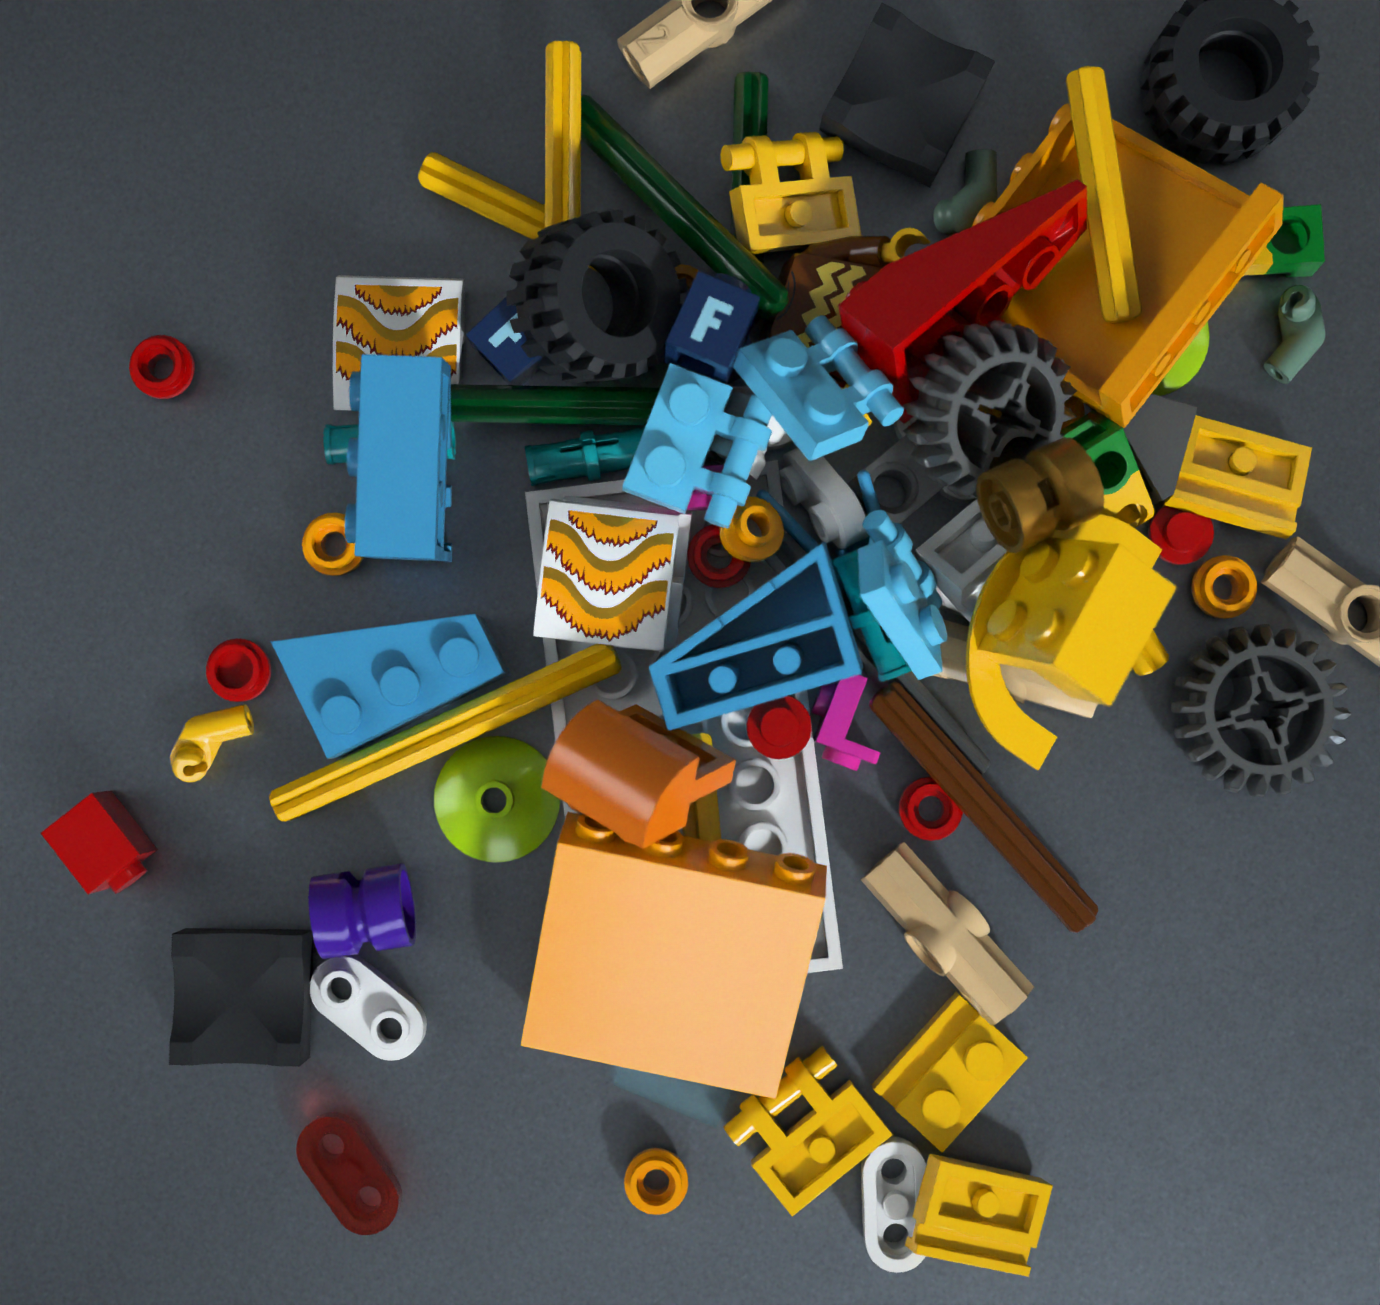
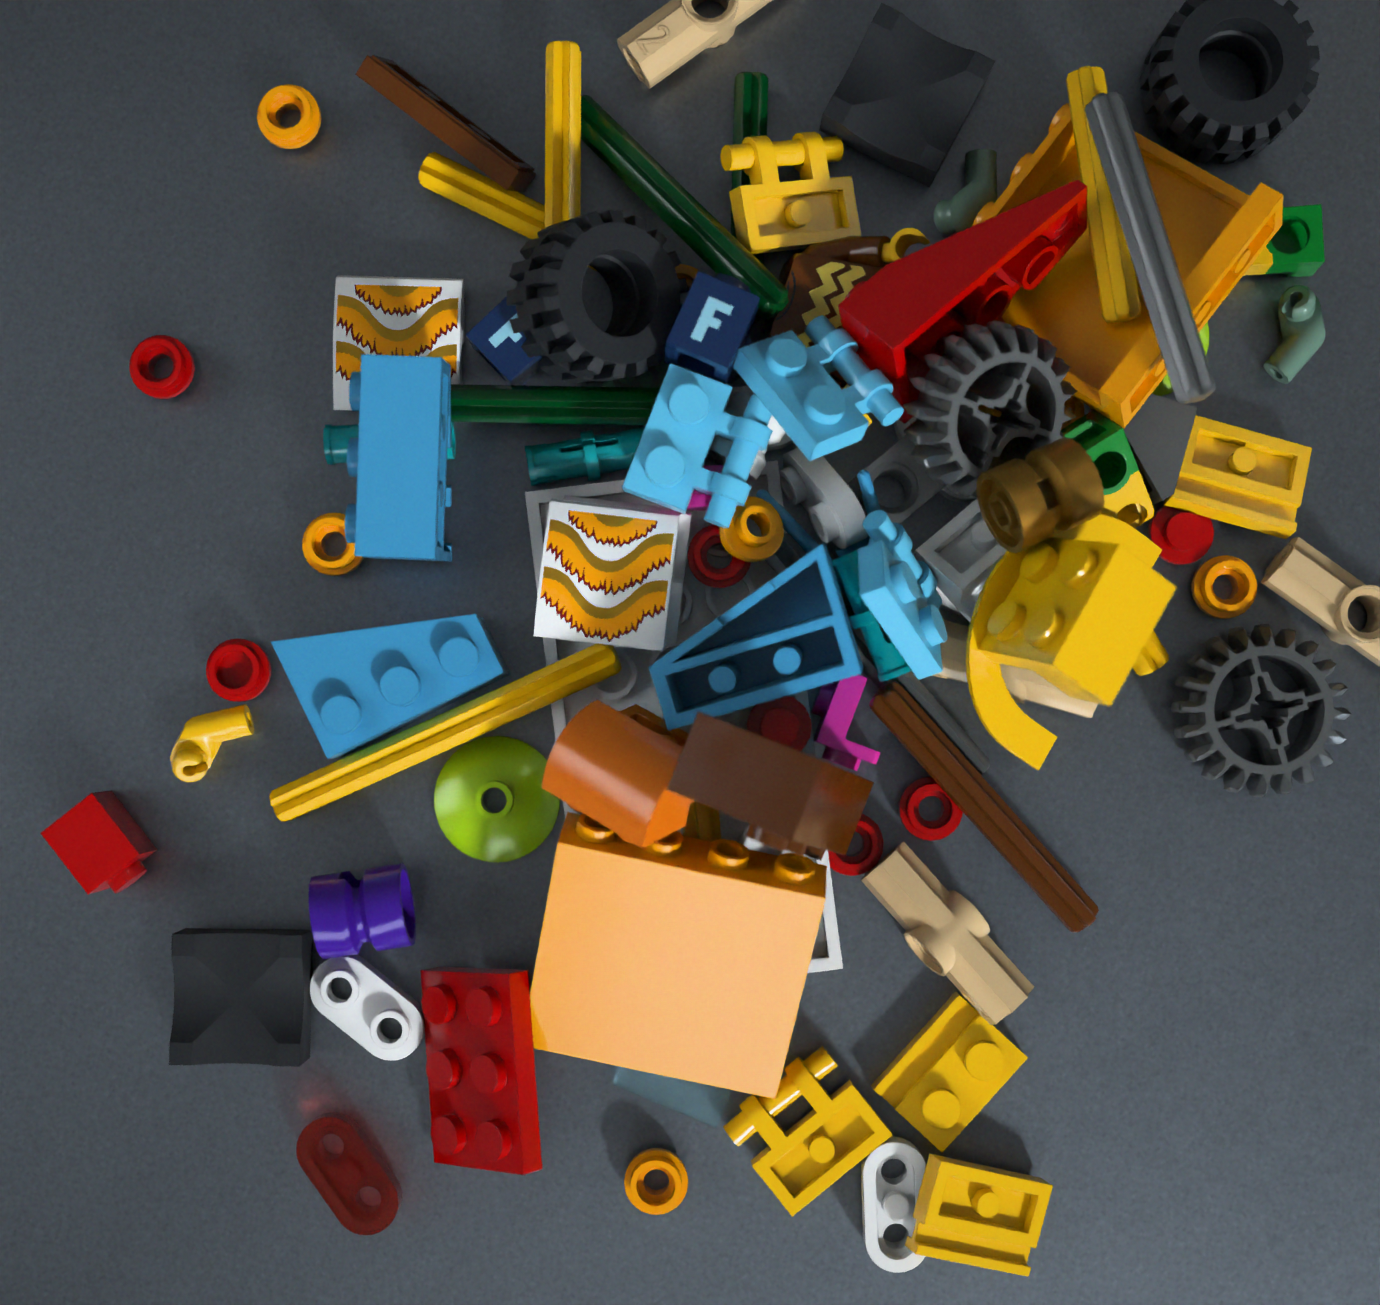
none -> light orange plate [257,84,321,149]
none -> reddish brown tile [355,55,536,192]
none -> red plate [420,967,542,1175]
none -> reddish brown wedge [667,711,874,860]
none -> red plate [828,814,884,876]
none -> dark grey axle [1085,91,1216,404]

